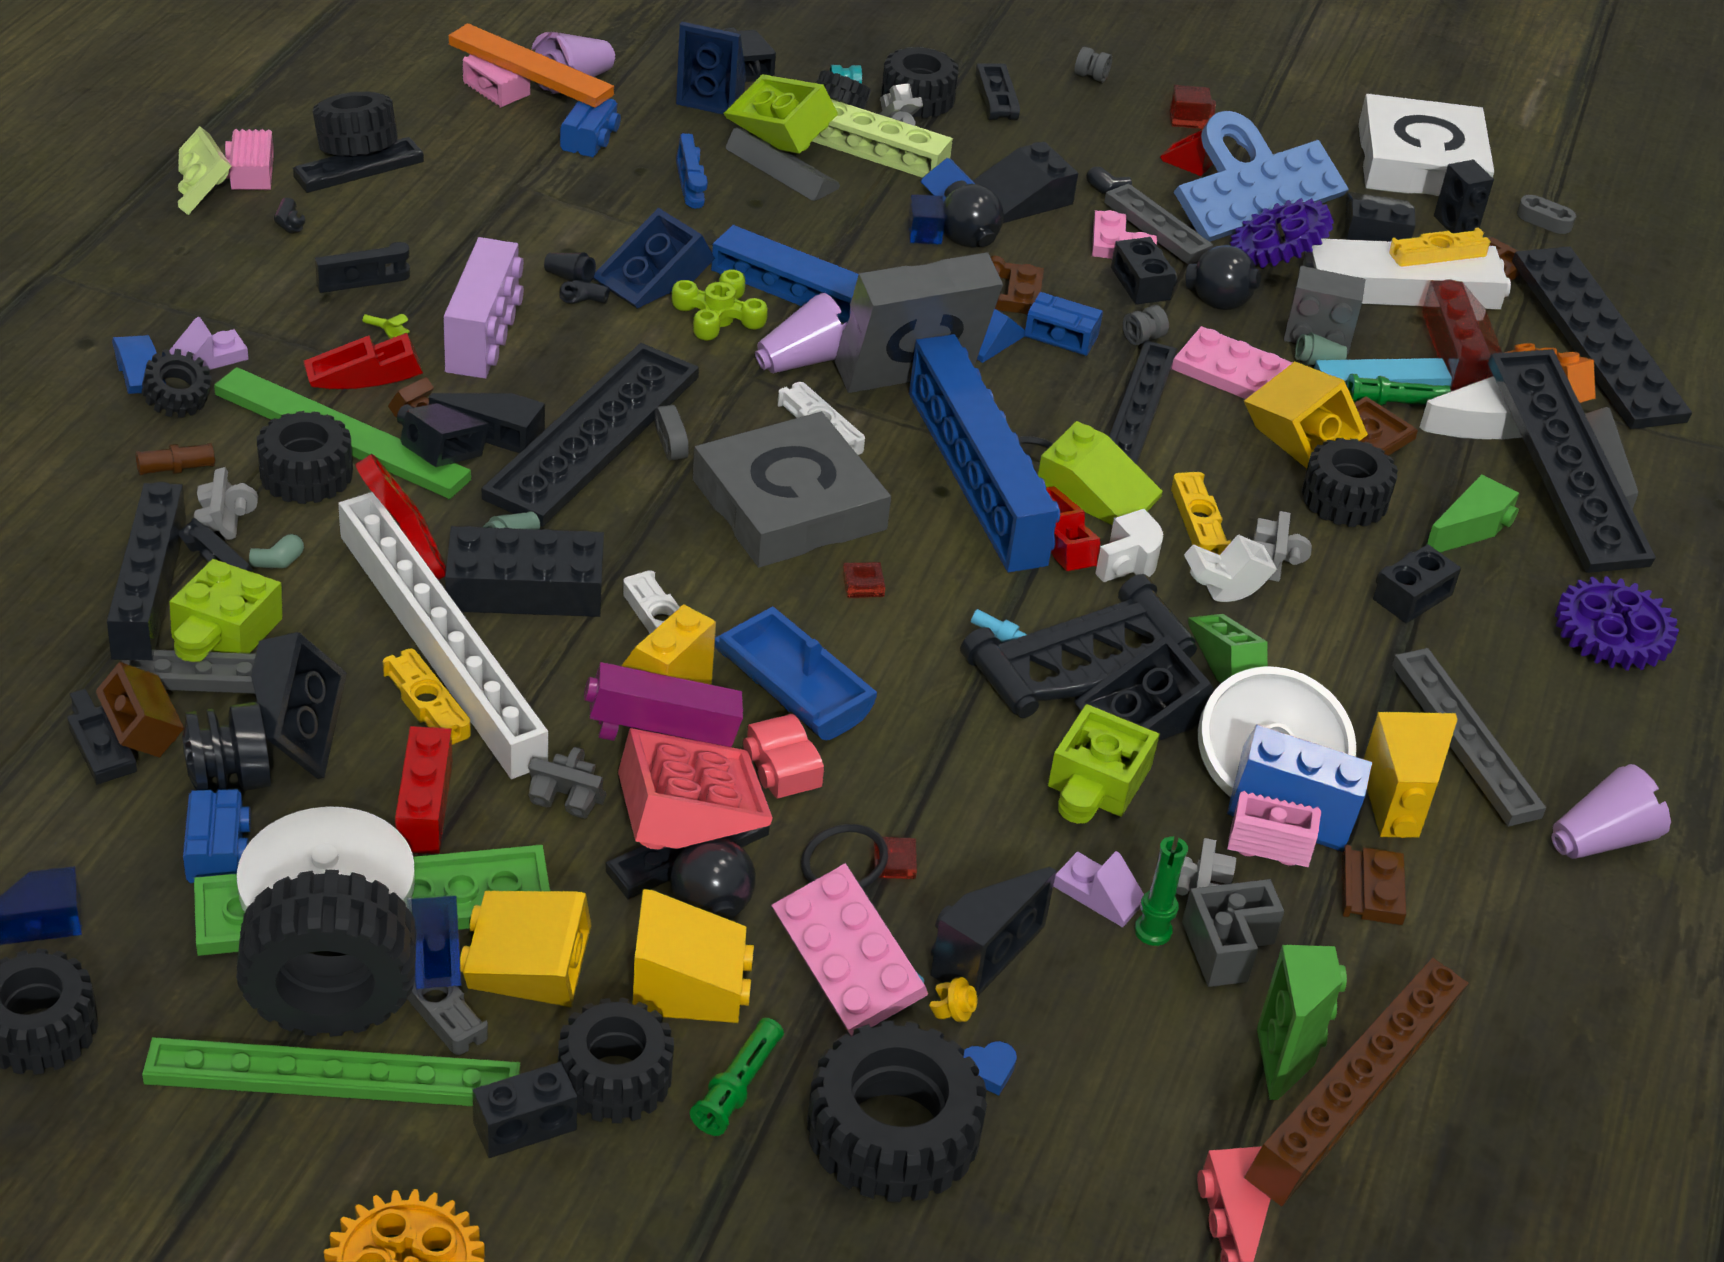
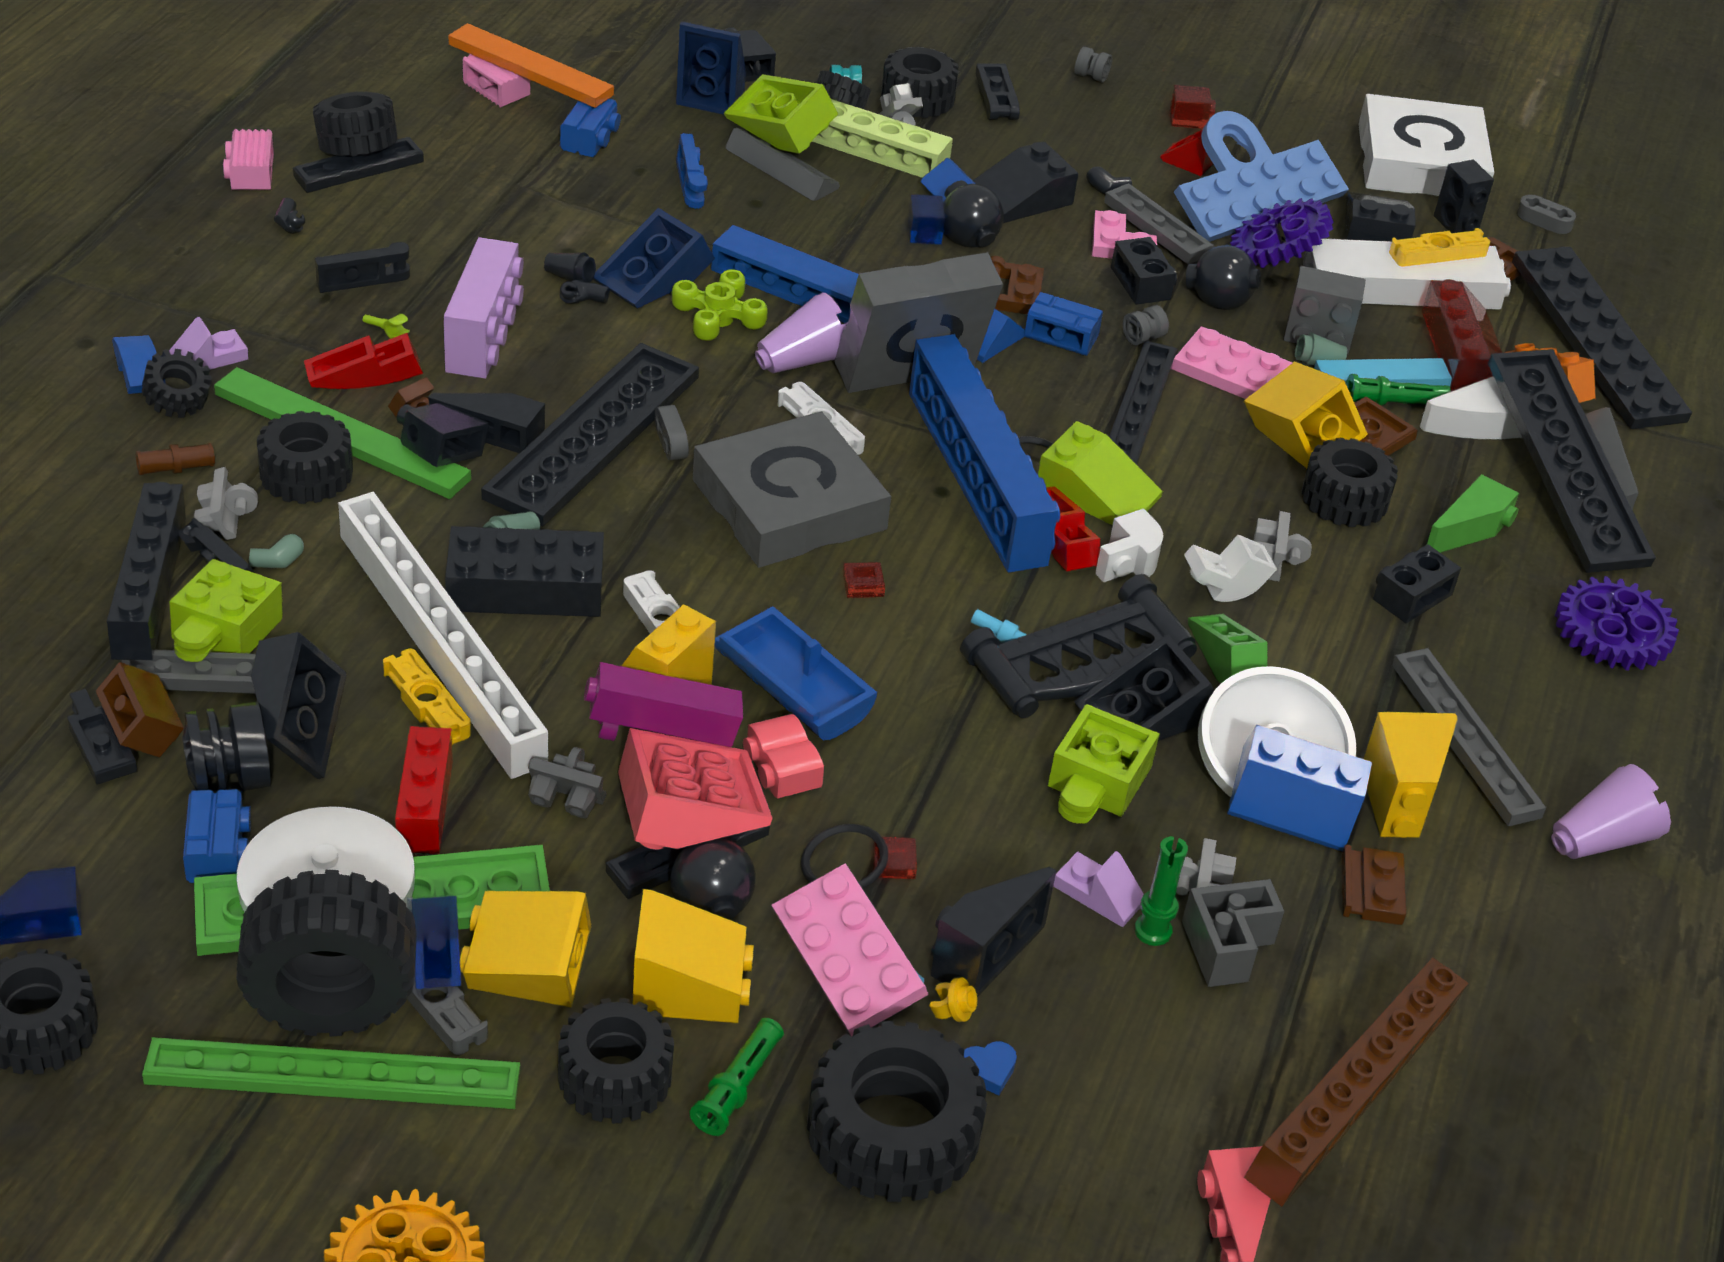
yellowish green wing [178,126,232,215] -> none
red beam [355,454,446,581] -> none
black brick [472,1061,577,1158] -> none
lavender cone [532,32,615,94] -> none
yellow piece [1171,472,1231,555] -> none
bright pink brick [1227,791,1321,867] -> none
bright green slope [1257,945,1347,1100] -> none

